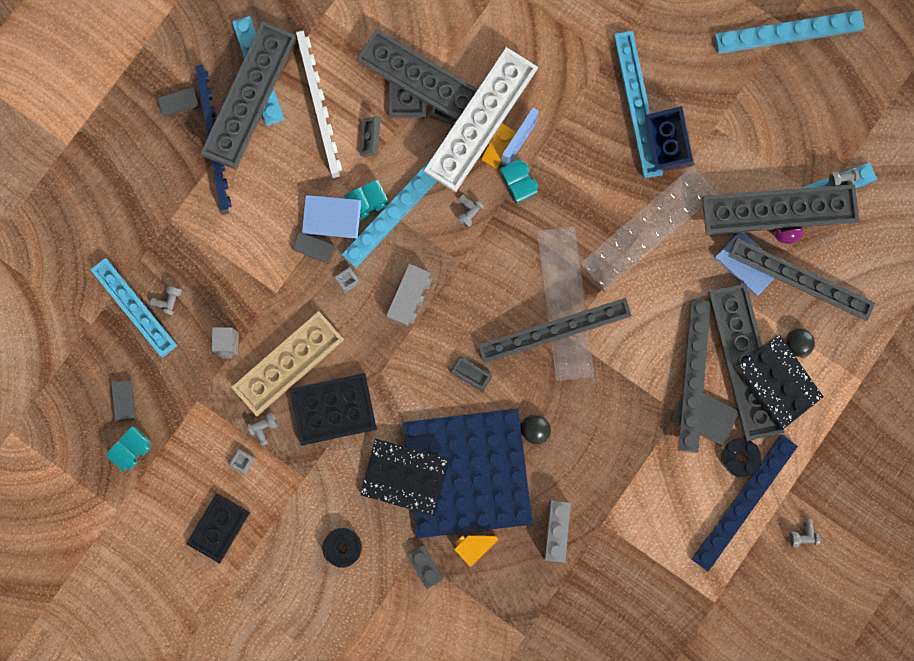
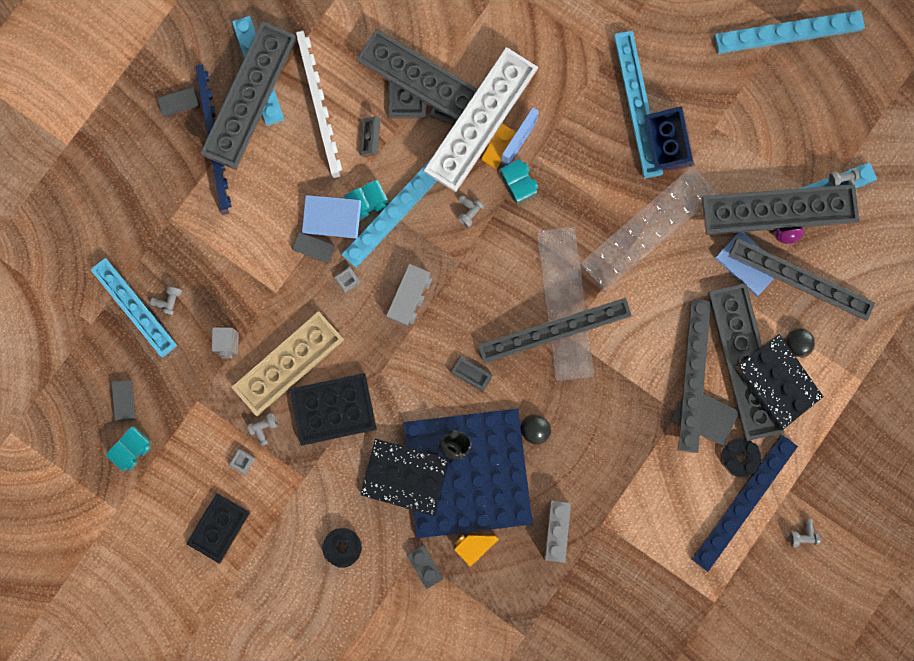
none -> pearl dark grey hair [439,430,471,460]

